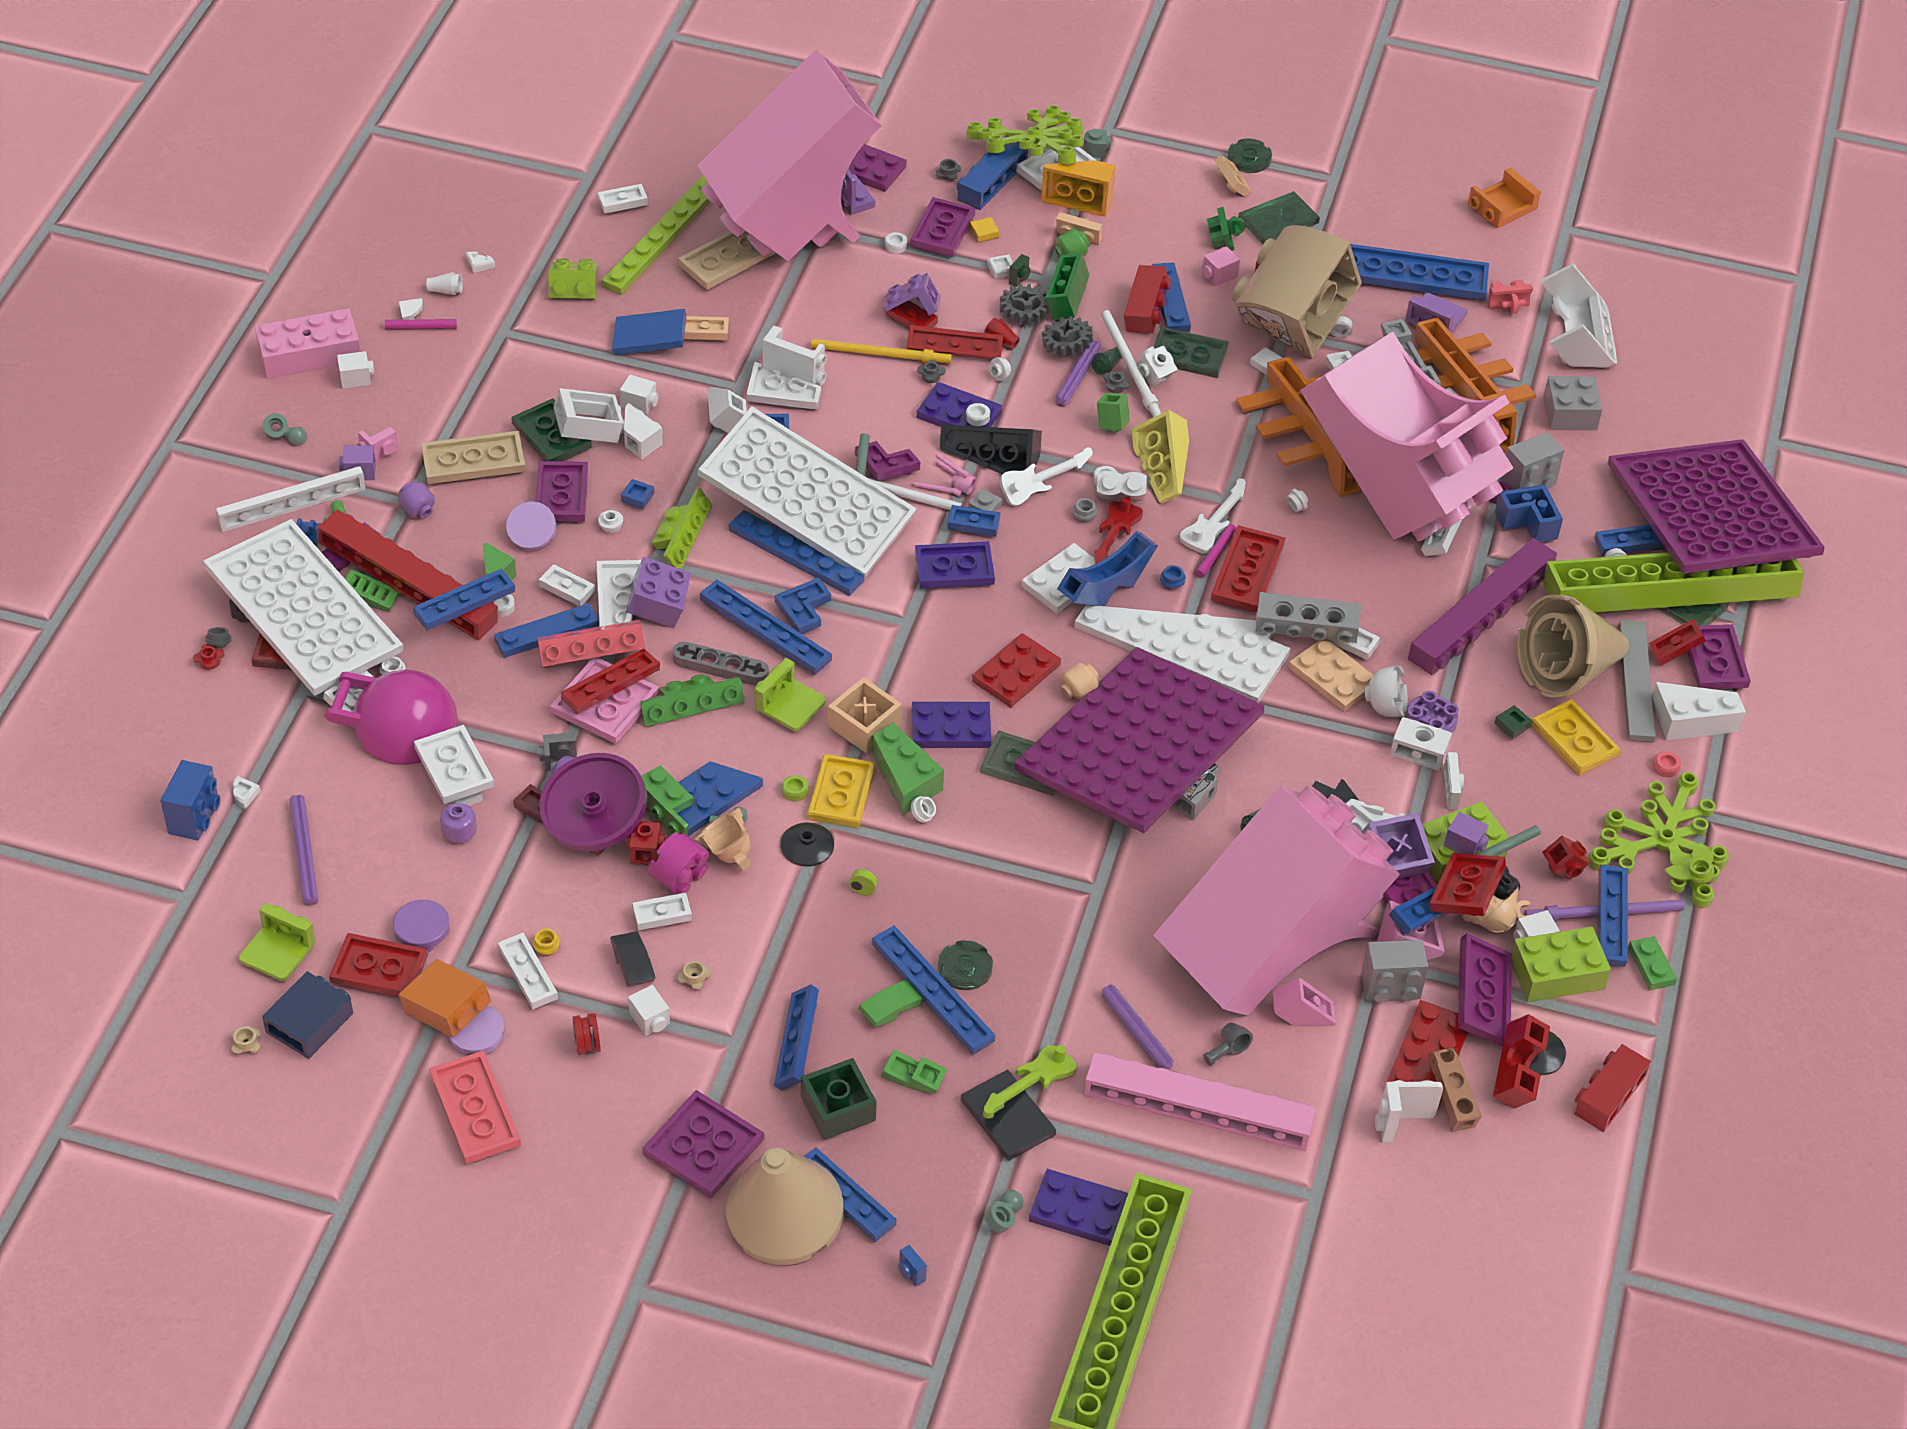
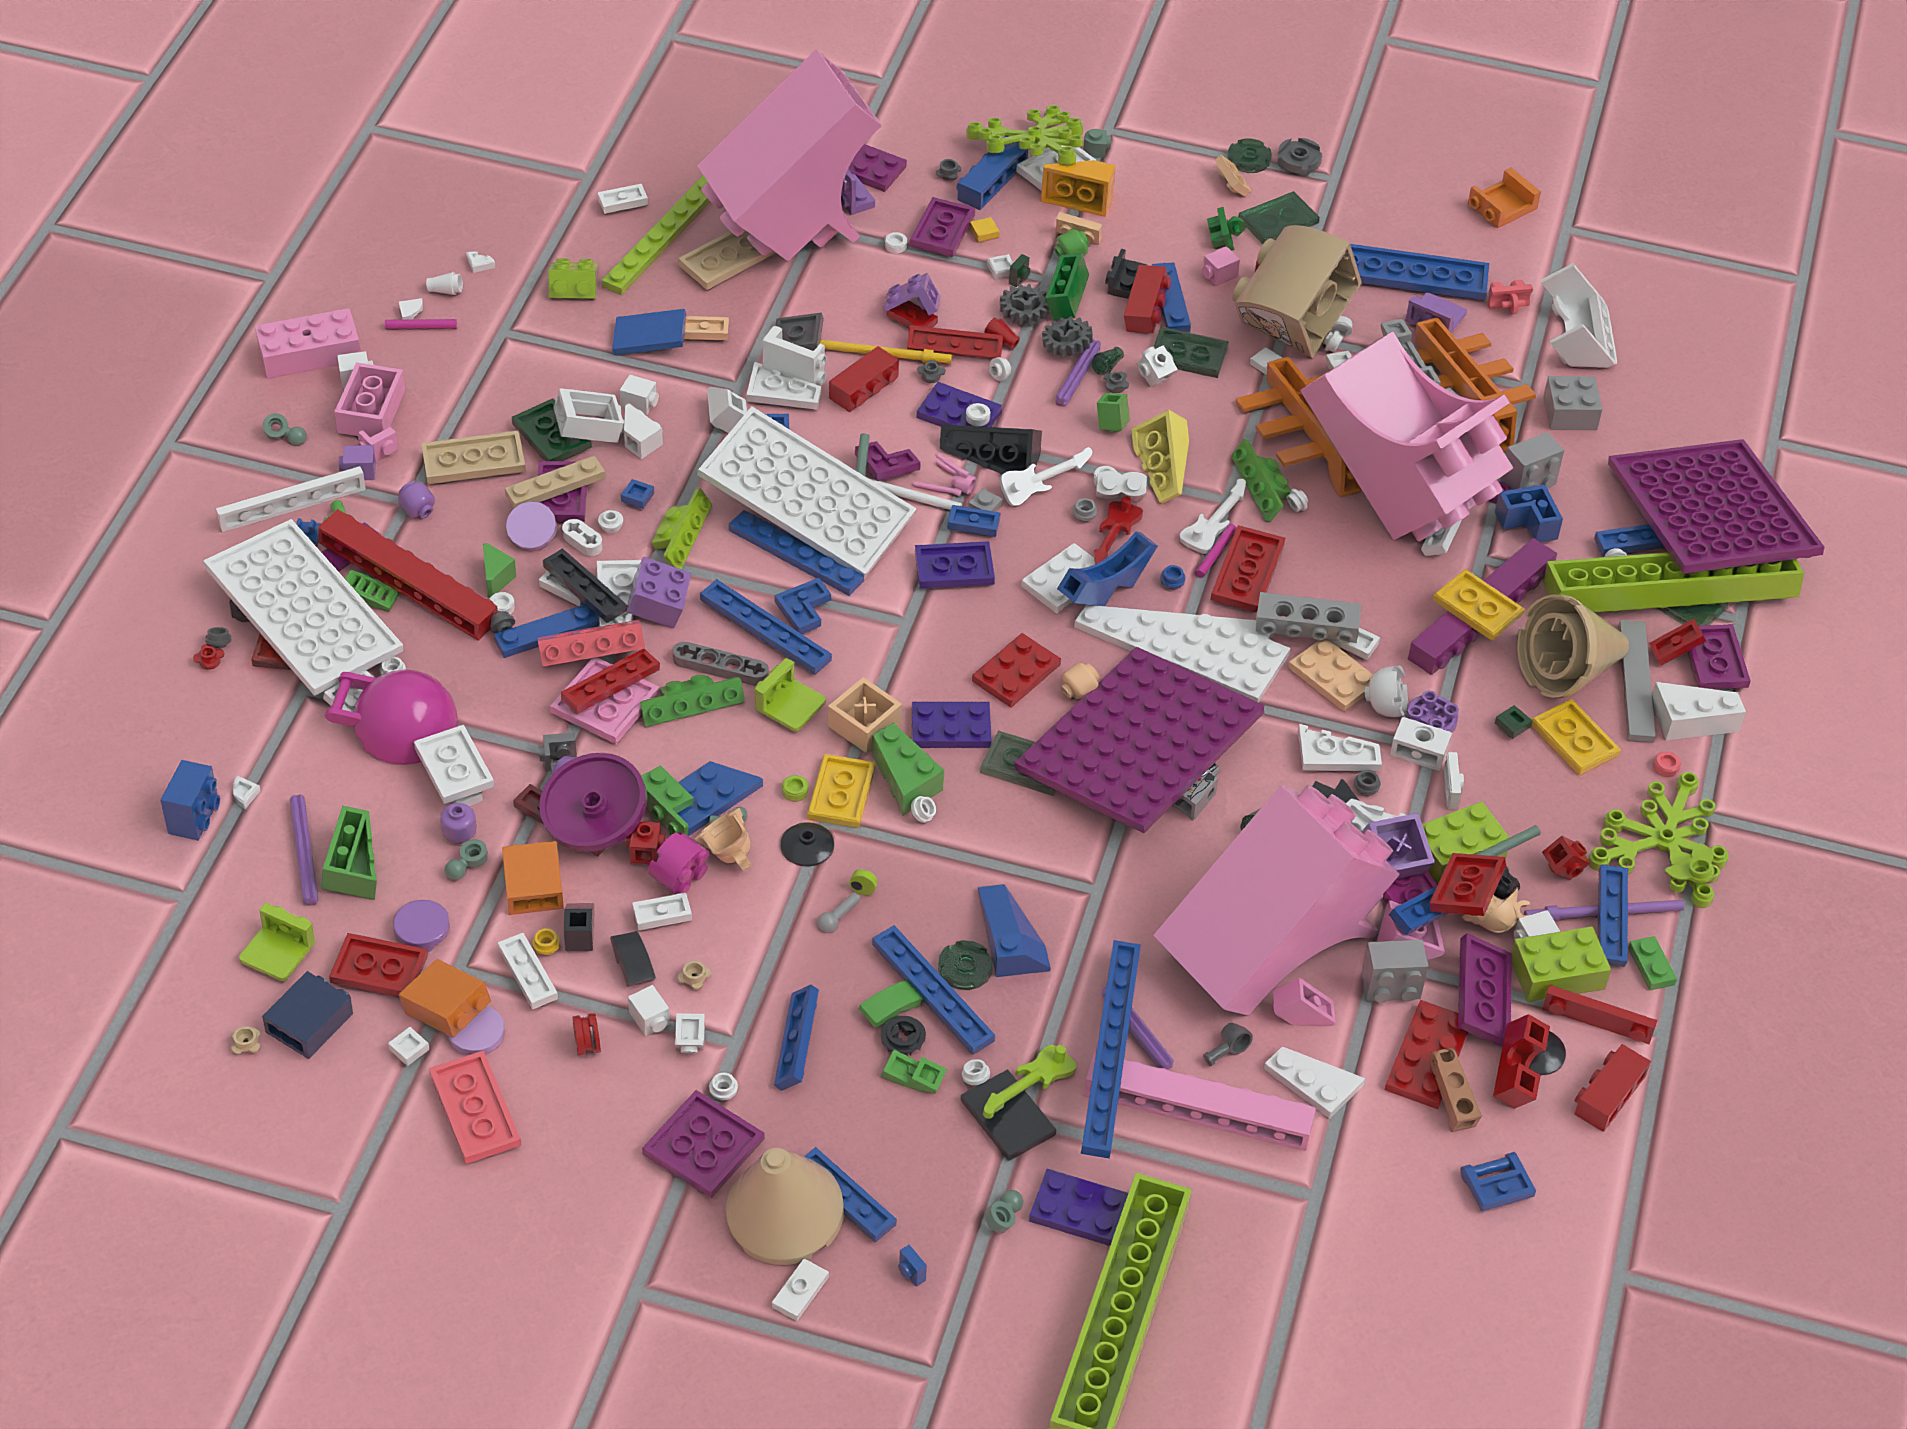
blue plate [413,568,515,631] -> none
dark green brick [801,1058,877,1140] -> none
white bar [1101,310,1161,417] -> none
white bracket [1375,1080,1443,1143] -> none
medium lavender brick [1444,812,1489,855] -> none
none -> bright green wedge [321,805,377,900]
none -> bright pink brick [334,362,406,437]
none -> white plate [388,1027,429,1066]
none -> sand green plate [444,839,488,881]
none -> dark grey plate [490,612,515,633]
none -> orange brick [502,841,564,915]
none -> tan plate [504,456,606,508]
none -> black plate [543,548,627,623]
none -> white beam [562,519,603,556]
none -> black slope [564,903,595,951]
none -> white bracket [675,1013,705,1054]
none -> white plate [709,1073,738,1100]
none -> white plate [772,1259,829,1321]
none -> dark grey plate [776,312,824,351]
none -> light grey bar [817,892,861,933]
none -> red brick [829,346,899,412]
none -> black gear [881,1016,926,1056]
none -> white plate [962,1059,990,1085]
none -> blue wedge [978,884,1051,977]
none -> blue plate [1081,940,1141,1159]
none -> black bracket [1105,249,1147,299]
none -> bright green bracket [1231,439,1291,522]
none -> white wing [1264,1047,1366,1119]
none -> dark grey plate [1277,138,1322,177]
none -> white wing [1298,724,1382,771]
none -> white plate [1323,330,1344,353]
none -> dark grey plate [1354,770,1381,795]
none -> yellow tile [1433,569,1525,641]
none -> blue plate [1460,1152,1536,1212]
none -> red plate [1542,985,1657,1045]

